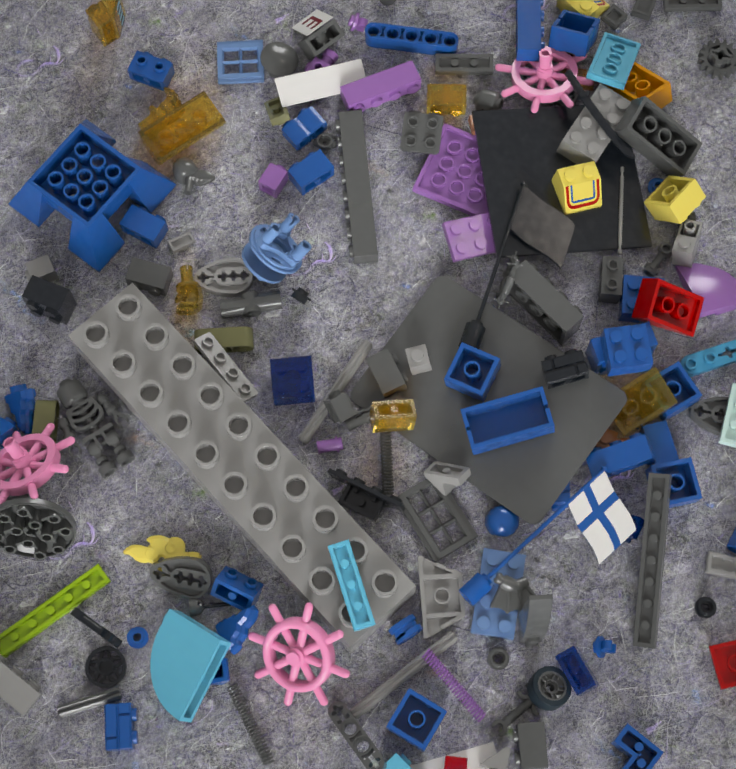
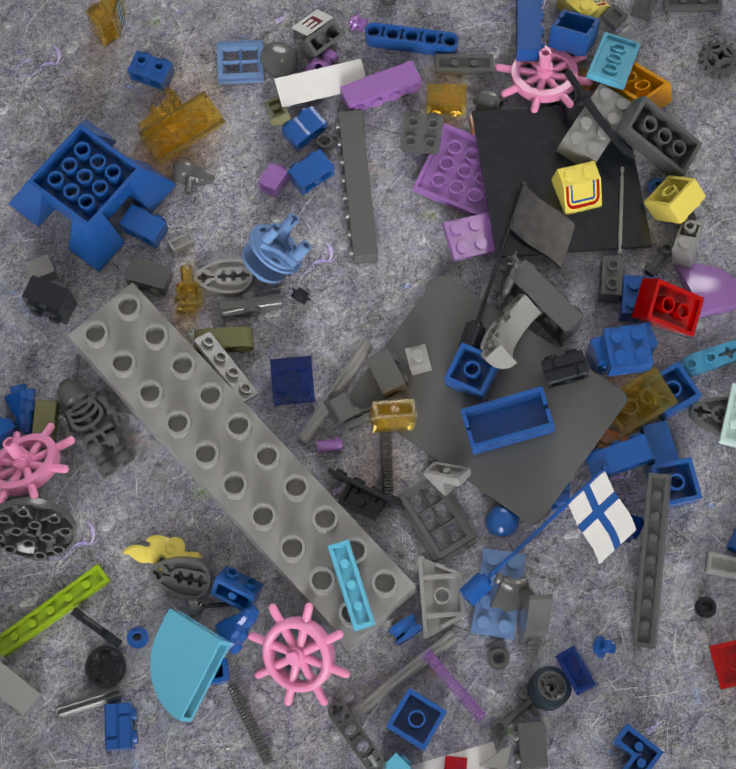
none -> light grey brick [481,293,541,369]

